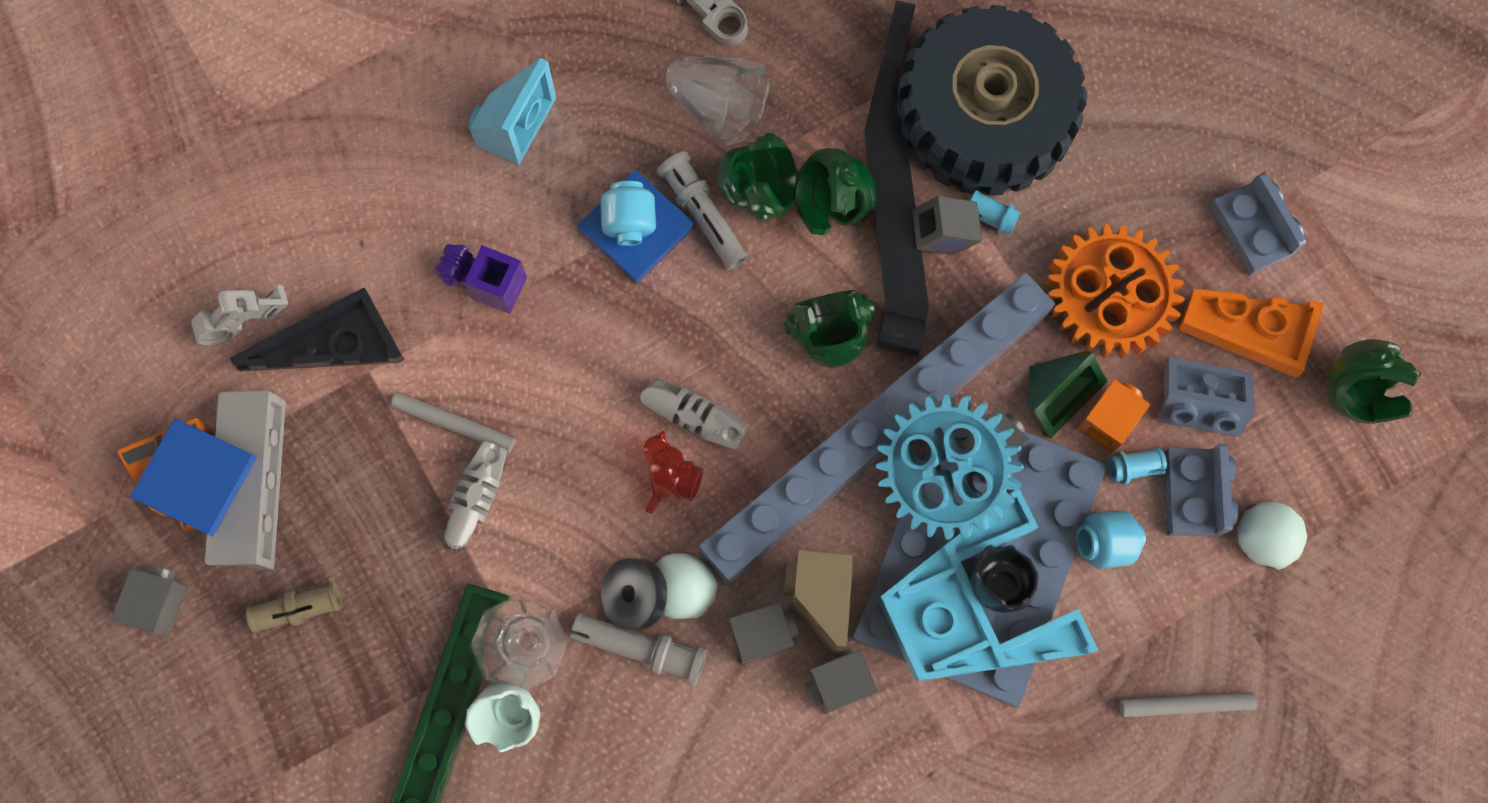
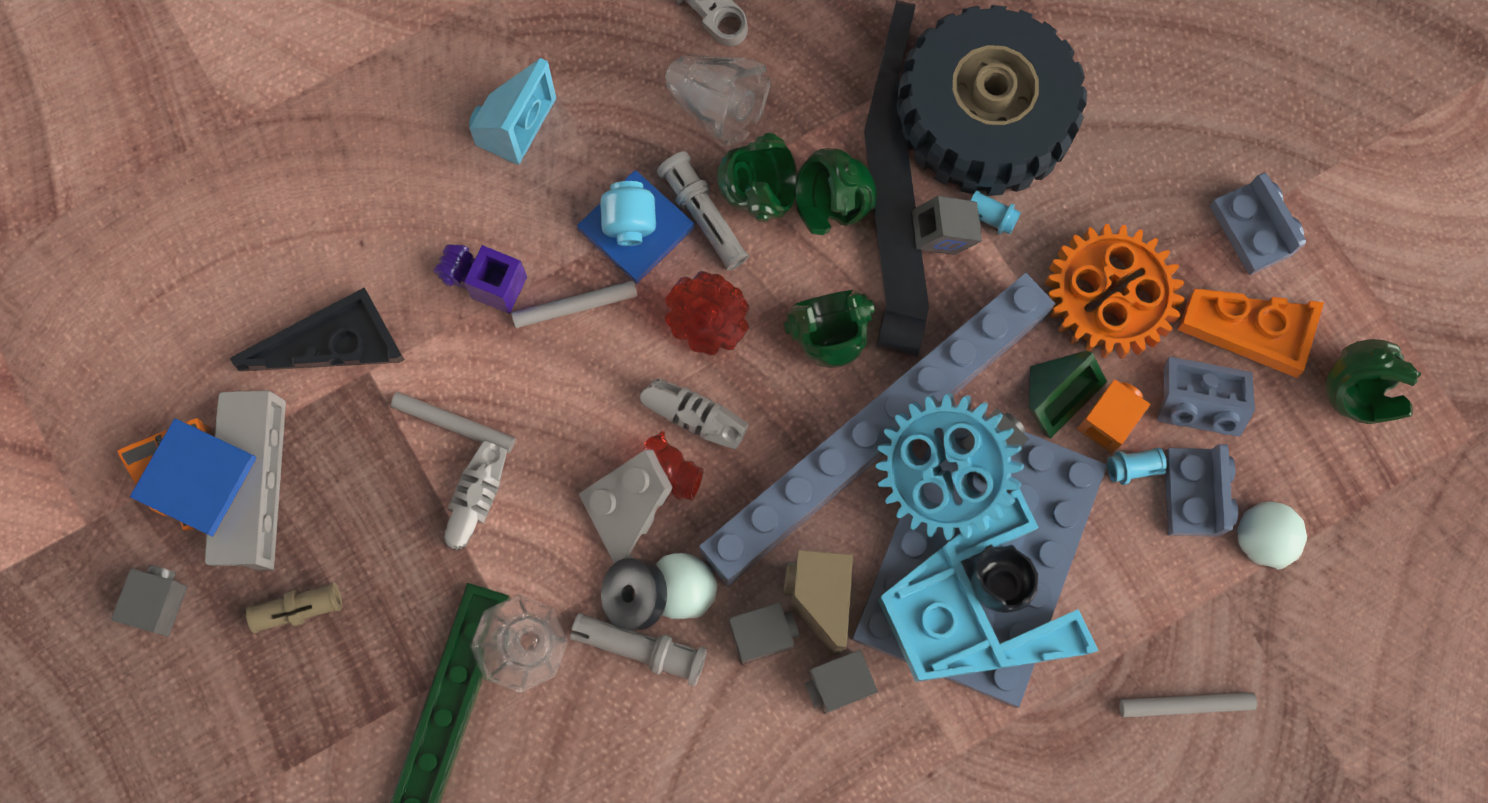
light grey piece [191,285,288,346] -> none
light aqua hair [465,683,540,752] -> none
medium azure head [1076,510,1146,569] -> none
none -> light grey bar [511,280,638,328]
none -> light grey wing [579,450,673,563]
none -> clear red plant [665,271,750,355]

